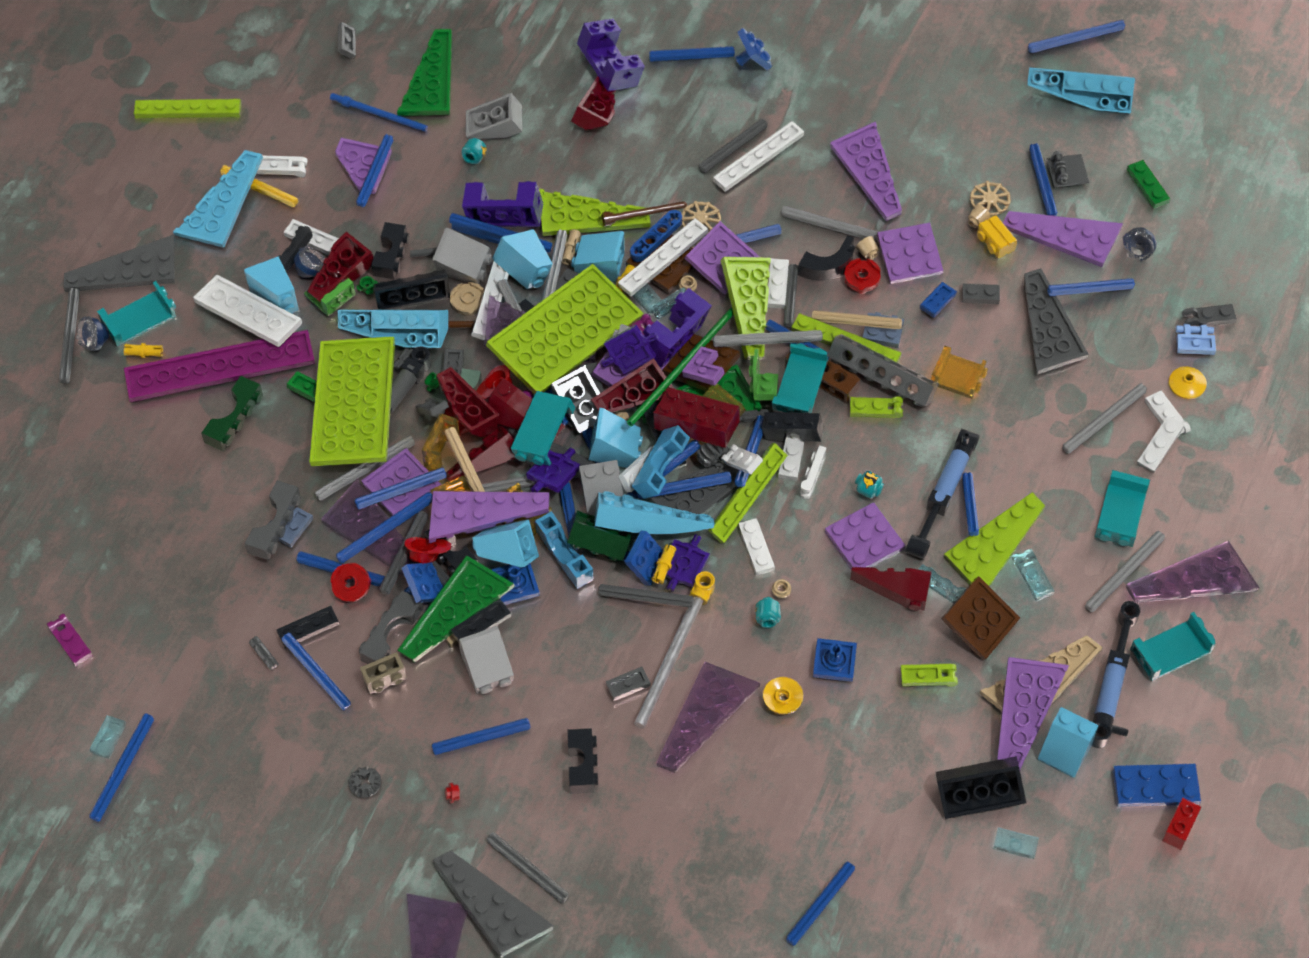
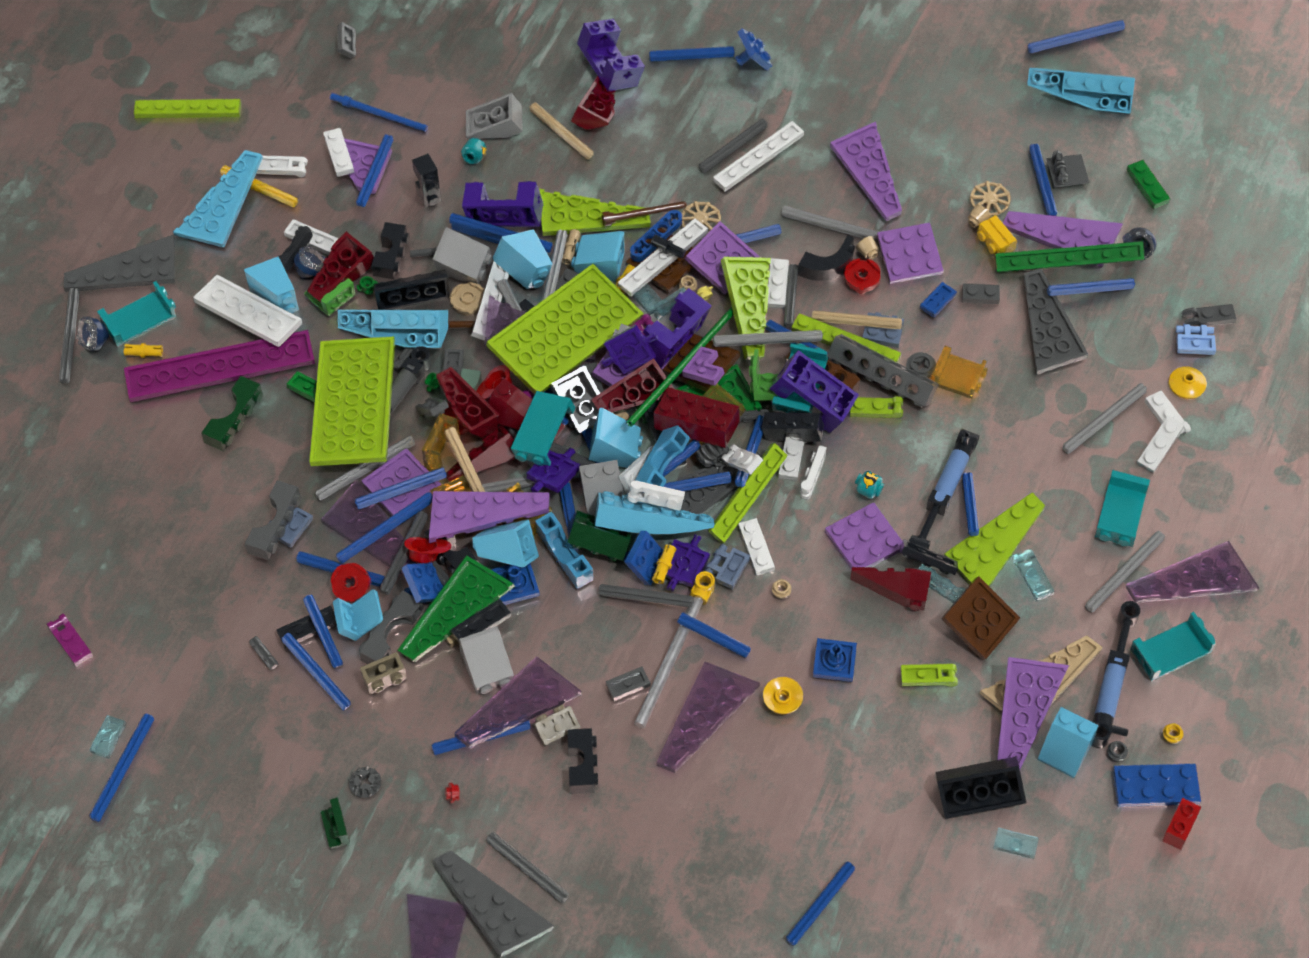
green wing [397,29,452,116] -> none
teal head [755,597,781,628] -> none
none -> blue axle [303,595,343,668]
none -> dark green bracket [320,797,350,849]
none -> white plate [323,128,354,177]
none -> medium azure bracket [333,589,383,641]
none -> black arch [412,153,442,208]
none -> clear purple wing [455,657,582,749]
none -> tan axle [529,102,594,160]
none -> bracket [532,704,581,746]
none -> white plate [627,481,685,511]
none -> black axle [651,234,686,259]
none -> blue axle [677,613,751,658]
none -> light yellow plate [697,286,713,301]
none -> sand blue plate [705,544,750,590]
none -> dark purple plate [770,350,859,433]
none -> black plate [901,539,958,575]
none -> dark grey gear [906,352,936,378]
none -> green plate [995,241,1144,273]
none -> dark grey plate [1107,741,1128,761]
none -> yellow plate [1163,723,1183,743]

